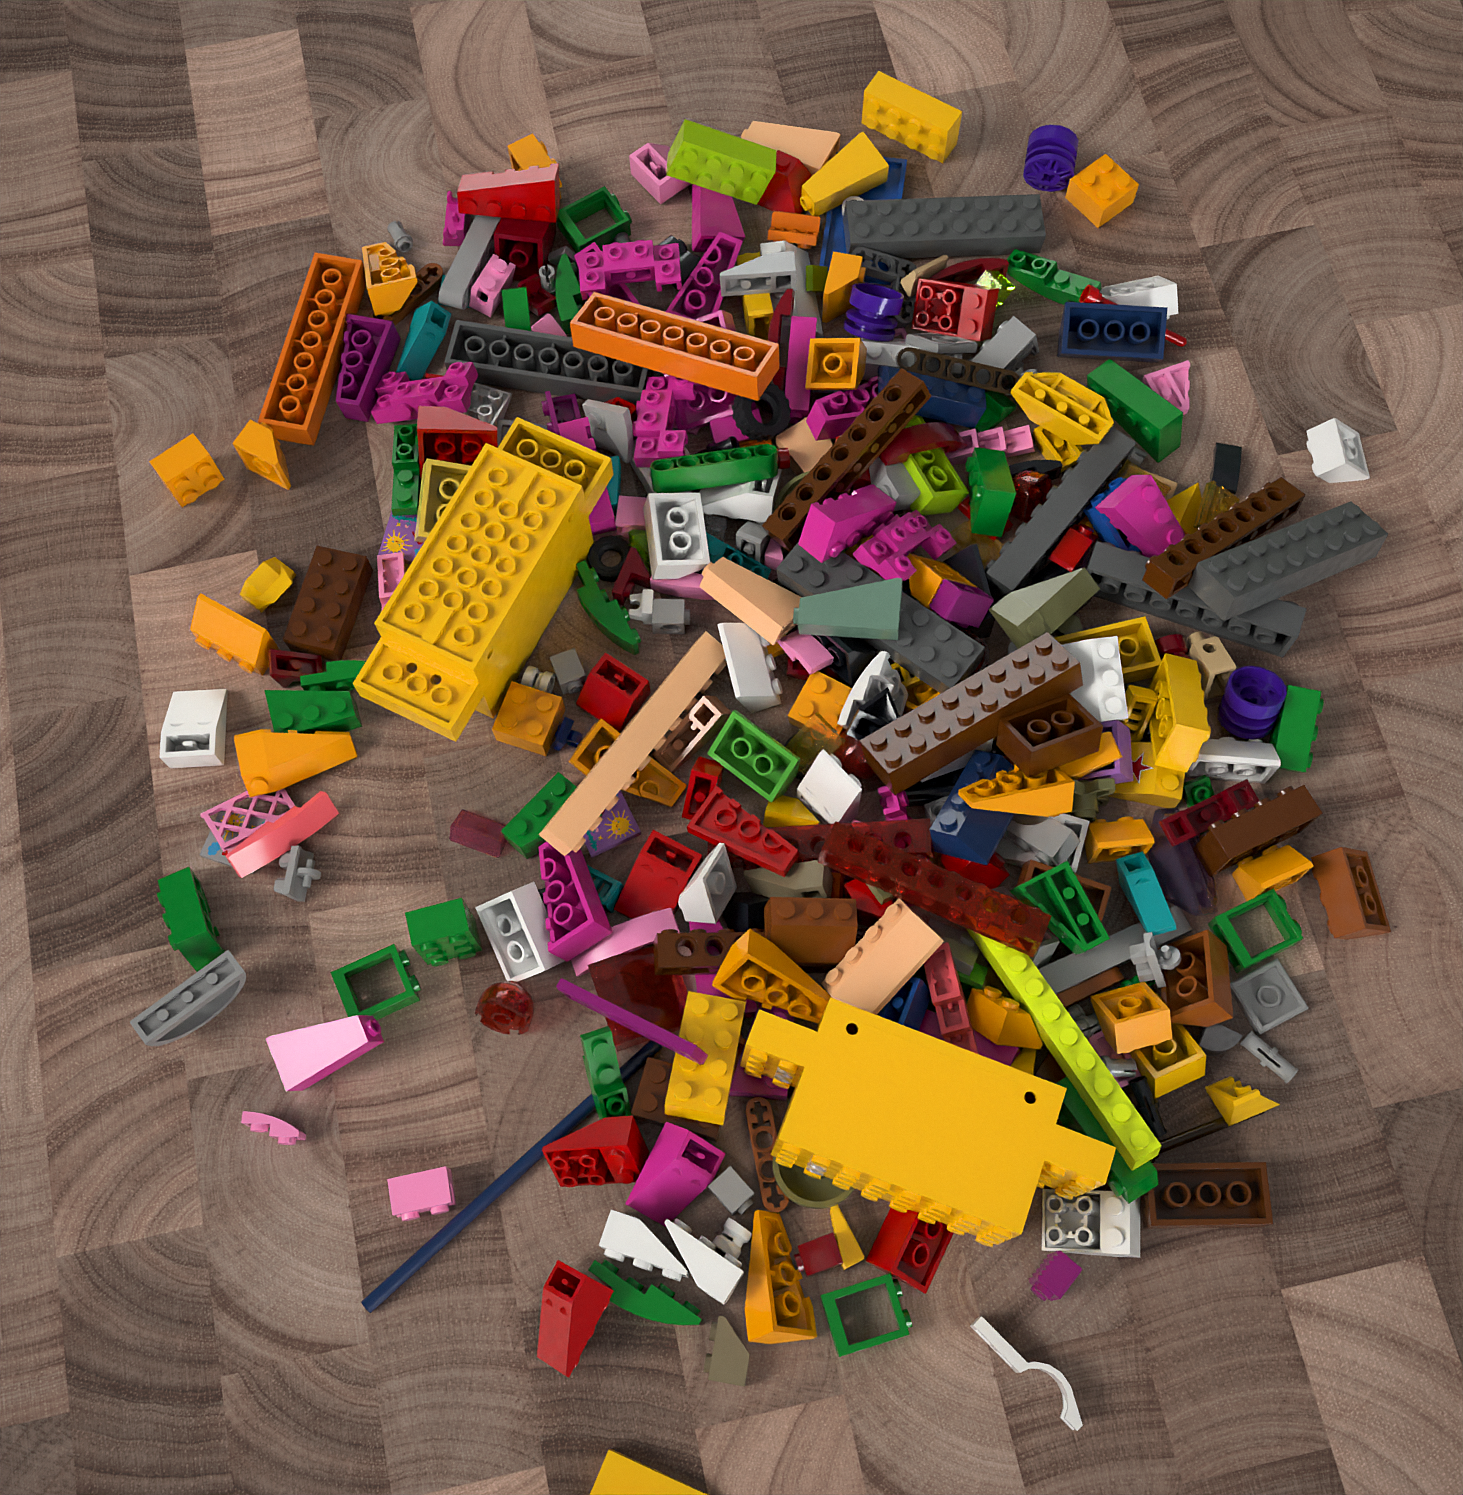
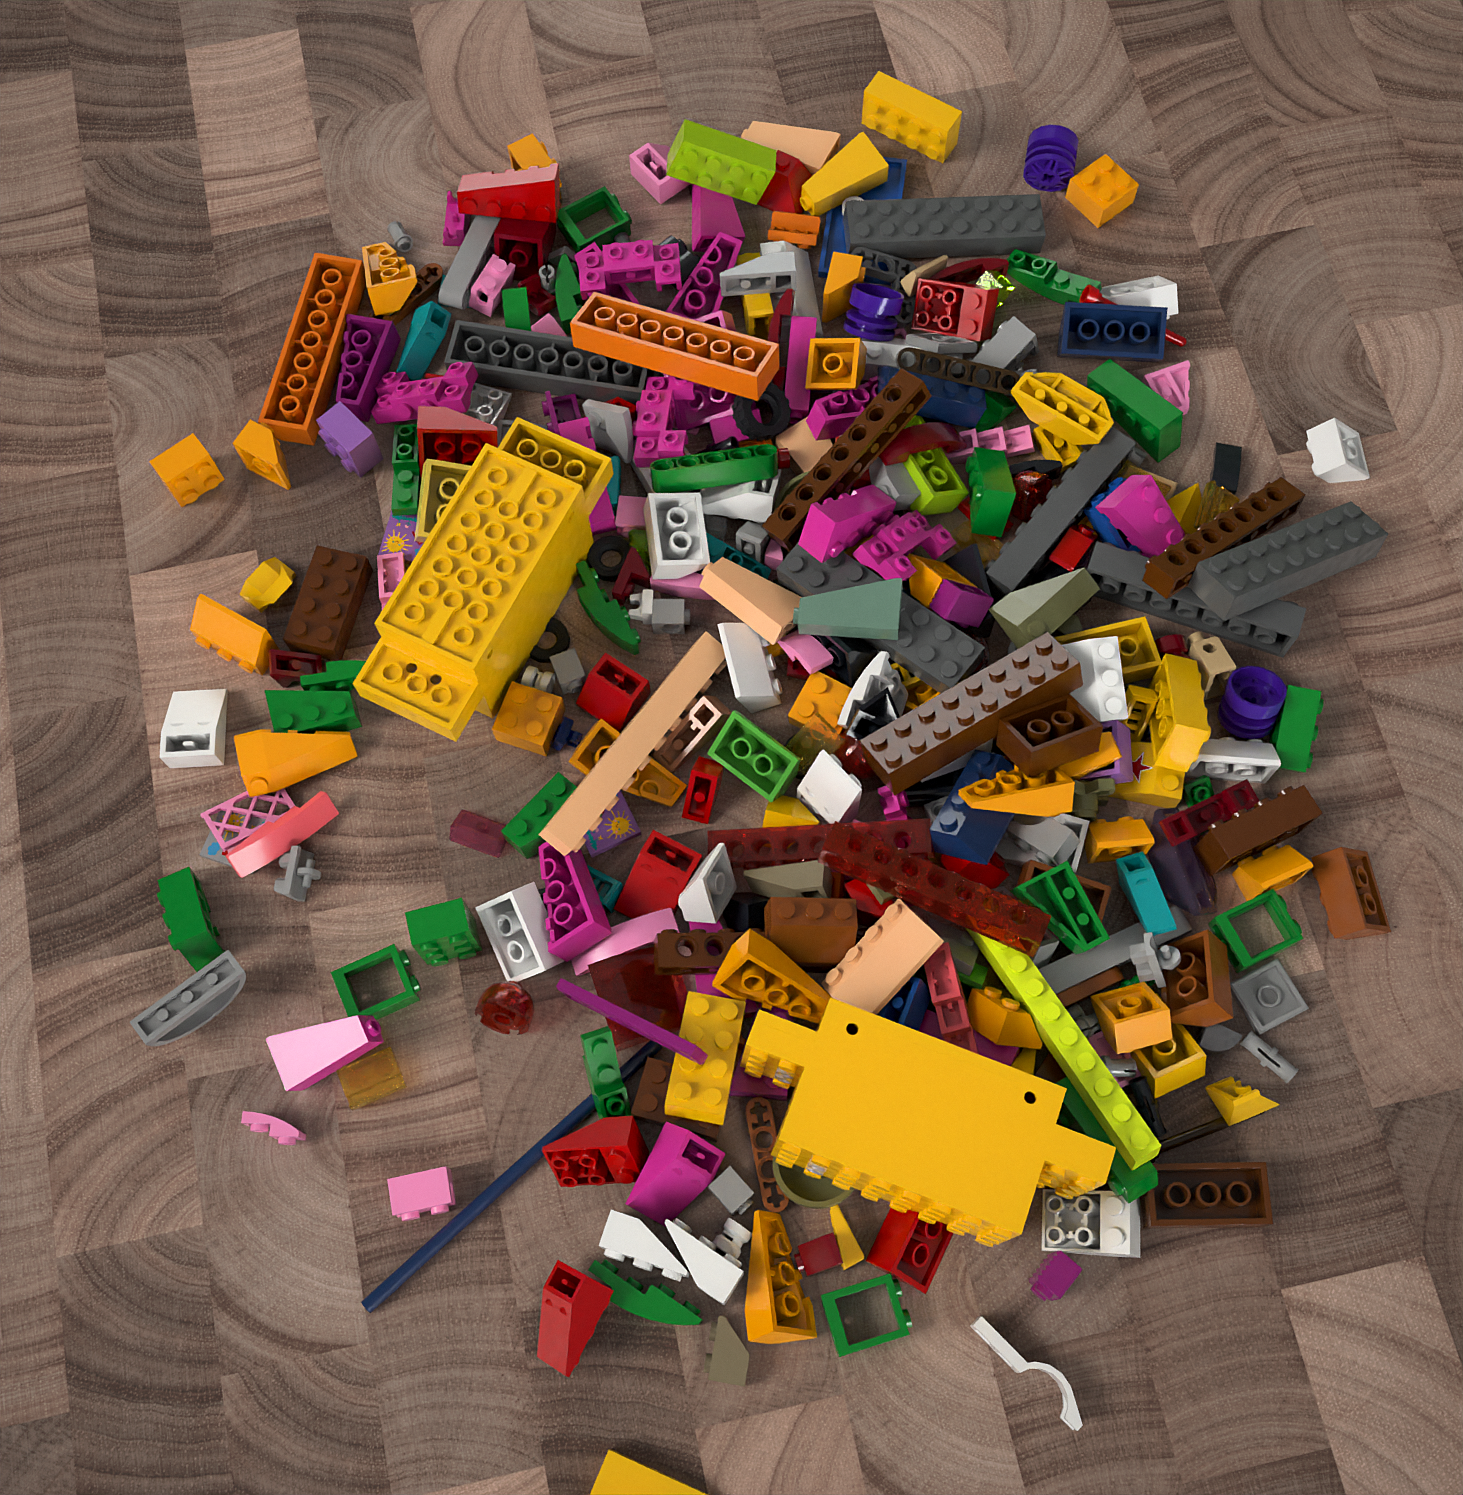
red wing [687,785,799,878] -> none
lime tile [806,265,828,293] -> none
none -> medium lavender brick [316,401,383,478]
none -> clear yellow plate [336,1047,407,1111]
none -> black tyre [530,617,570,663]

